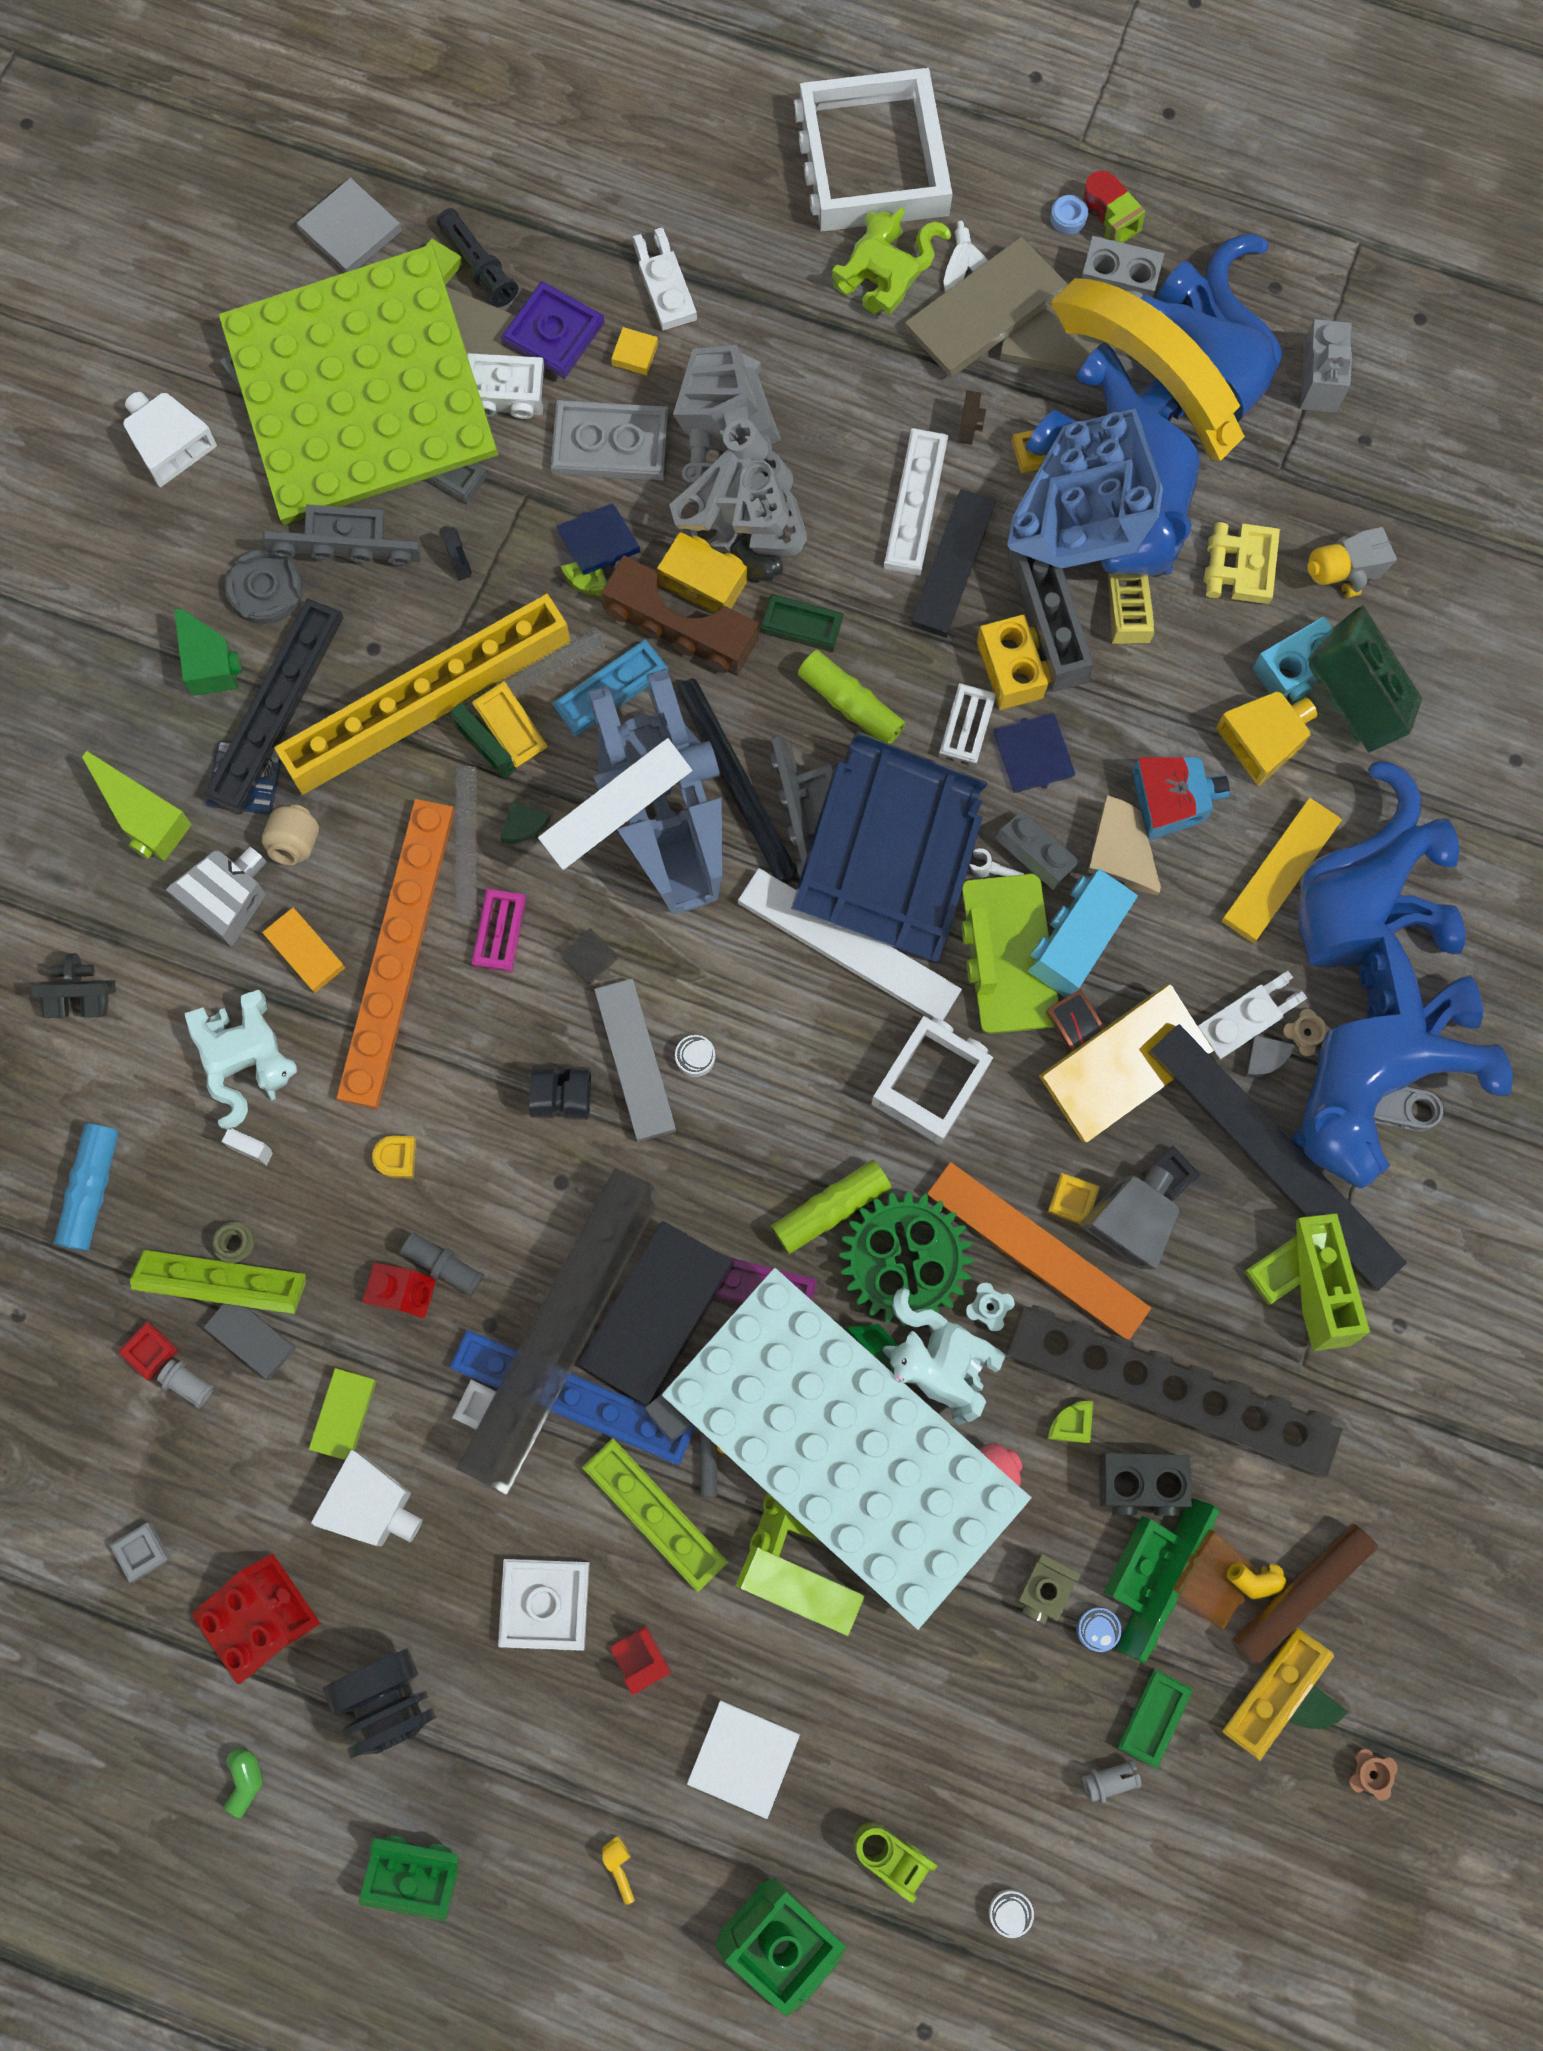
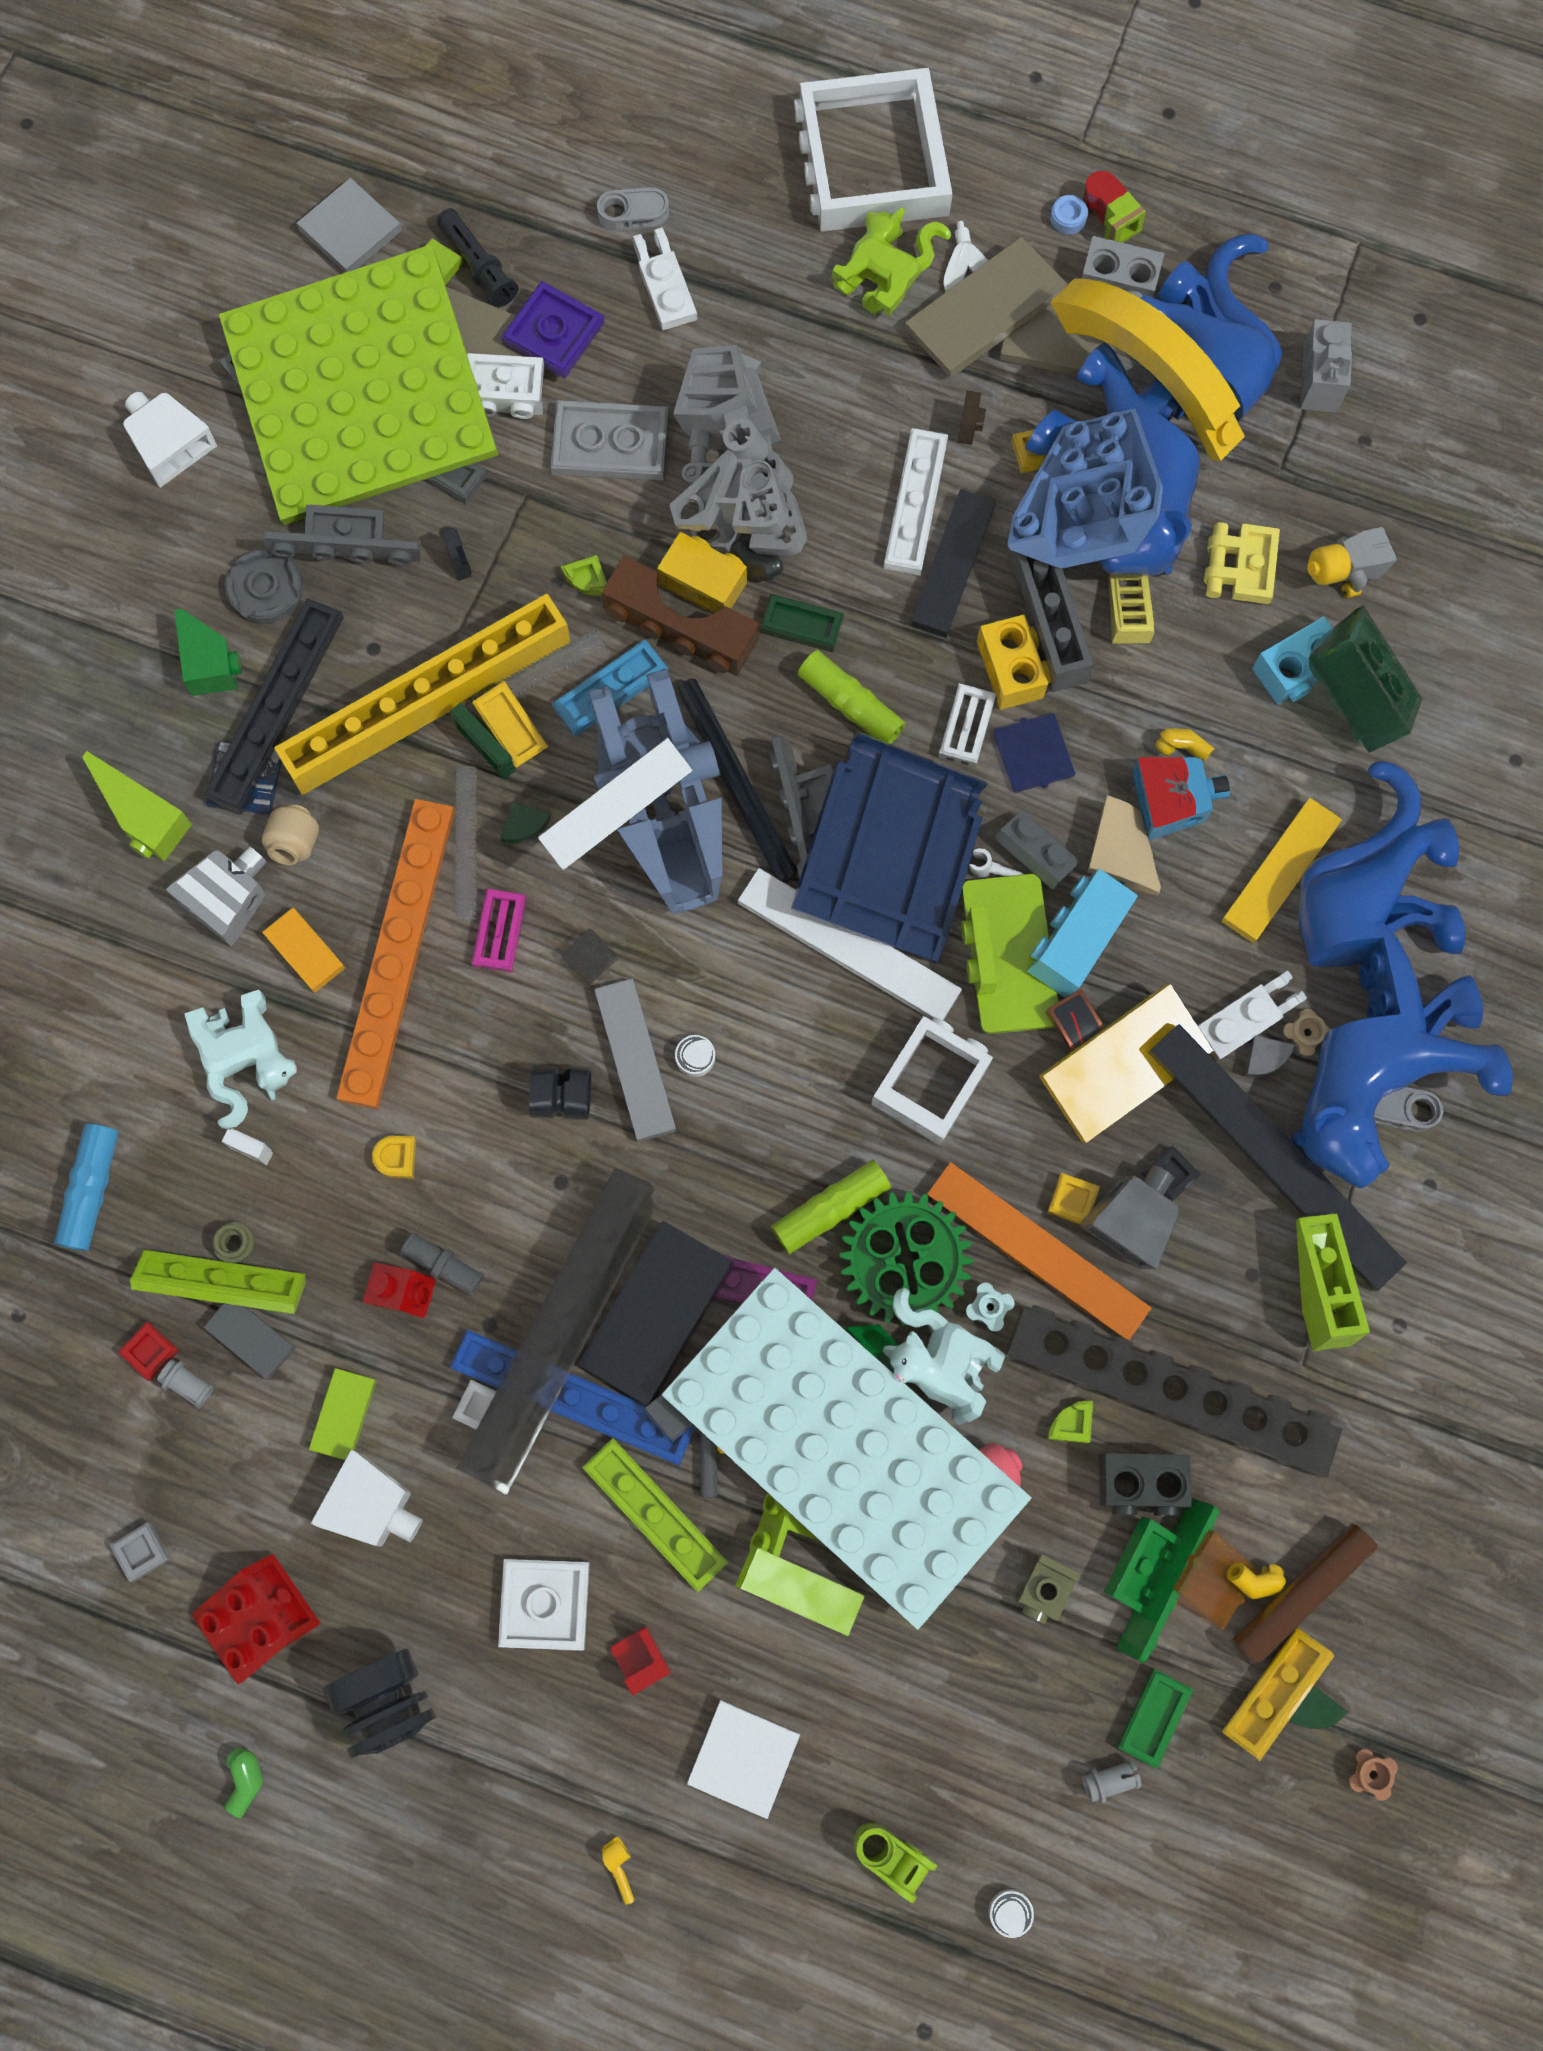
pearl dark grey hips [31,953,116,1018] -> none
green bracket [359,1835,459,1922] -> none
clear blue piece [557,503,641,576] -> none
yellow tile [611,327,658,376] -> none
green slope [715,1877,847,2017] -> none
light blue tile [1077,1608,1121,1652] -> none
yellow torso [1216,692,1317,786] -> none
lime tile [1244,1236,1300,1306] -> none
none -> light grey piece [597,187,669,231]
none -> yellow arm [1155,728,1215,763]

